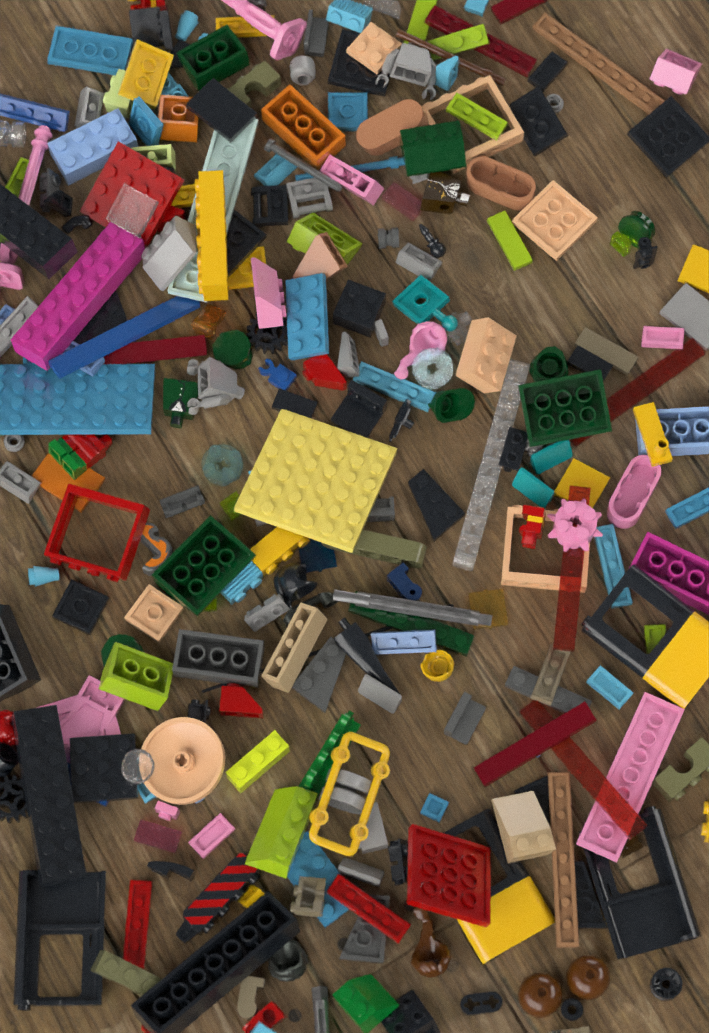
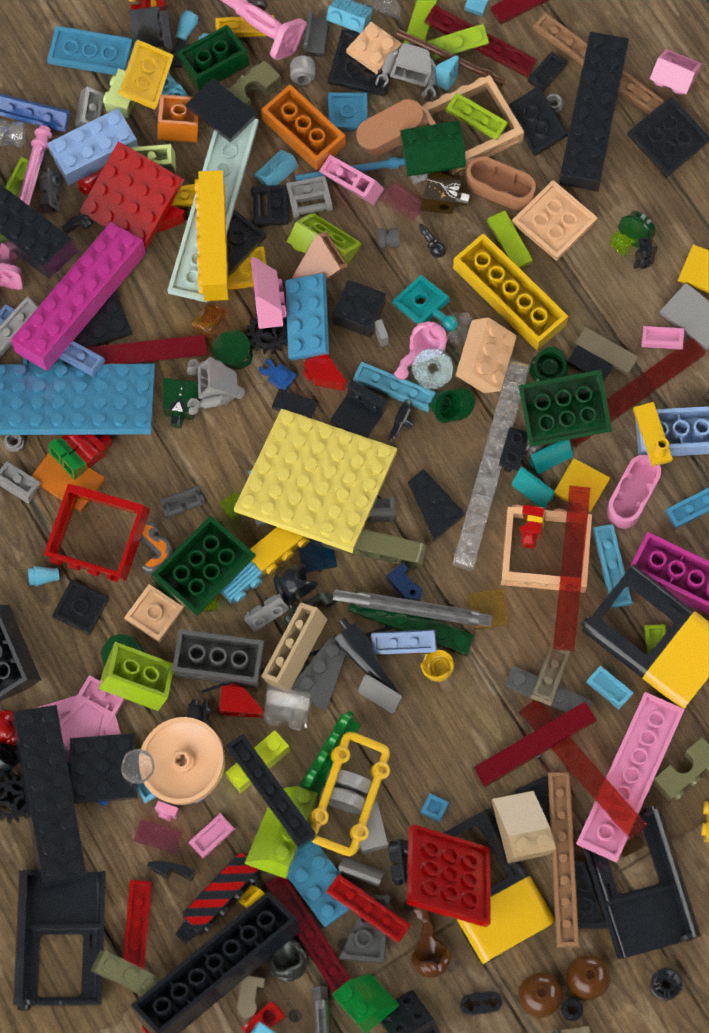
black tile [44,190,73,217] -> none
blue tile [48,296,200,379] -> none
clear tile [105,183,159,238] -> none
dark azure tile [128,96,164,146] -> none
light grey slope [141,215,196,291] -> none
clear light blue plate [201,444,243,486] -> none
dark grey bar [264,138,343,192] -> none
dark tan cylinder [291,876,326,917] -> none
light grey slope [337,332,360,378] -> none
light grey slope [396,243,442,281] -> none
dark grey panel [444,692,486,745] -> none
bright pink brick [547,499,603,552] -> none
none -> red cone [78,165,105,195]
none -> black plate [225,734,317,849]
none -> clear slope [264,686,312,730]
none -> dark red tile [265,876,351,993]
none -> yellow brick [453,233,568,351]
none -> black brick [559,32,629,192]

